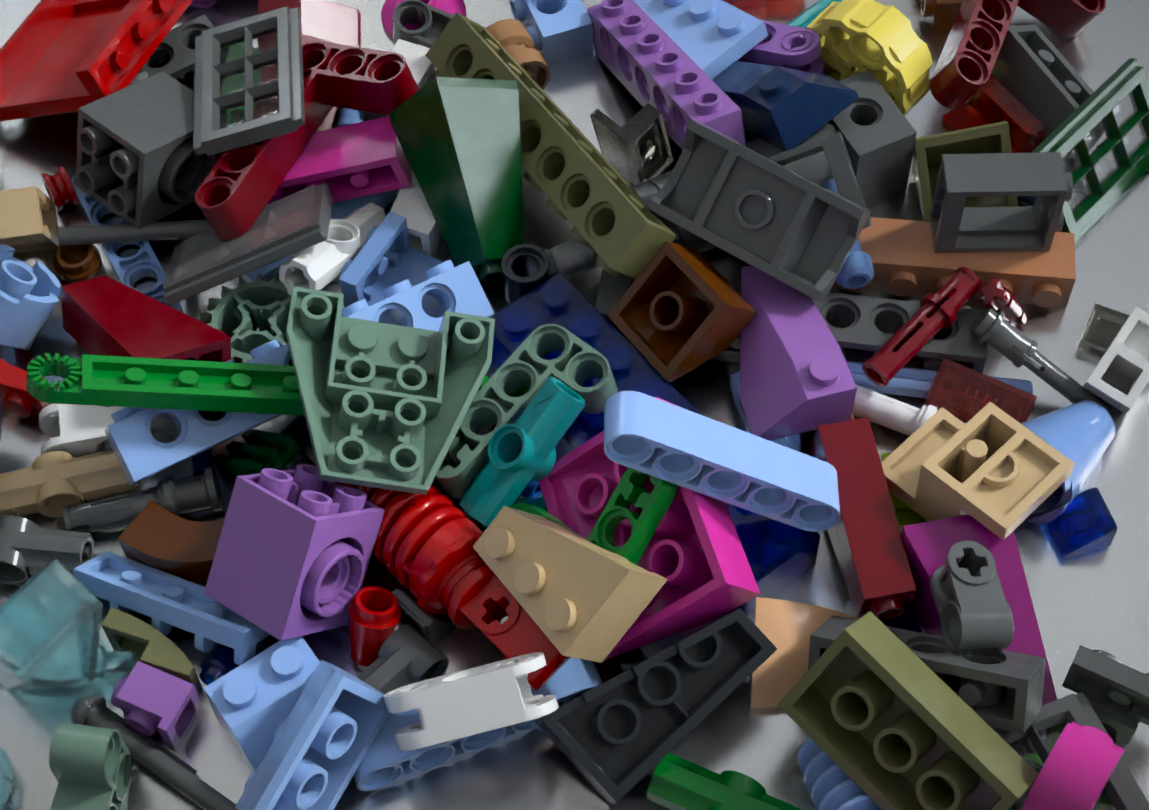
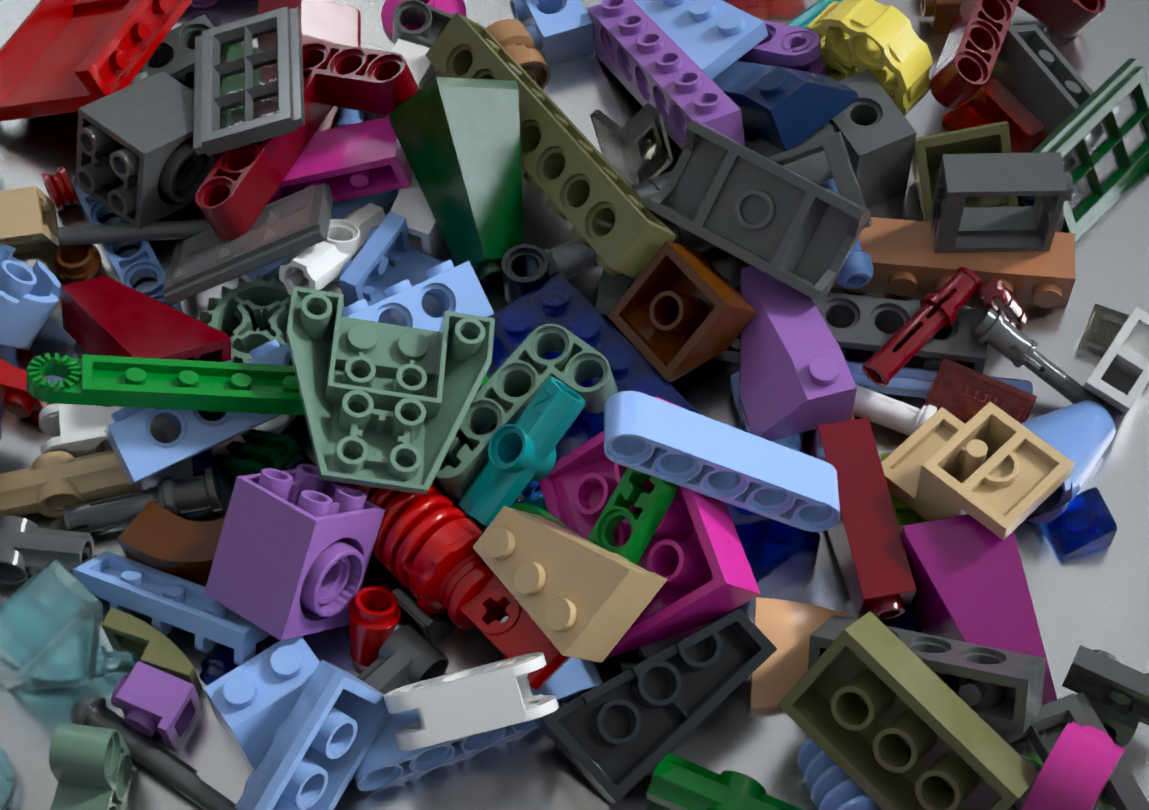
dark grey piece [930,540,1014,652] -> none

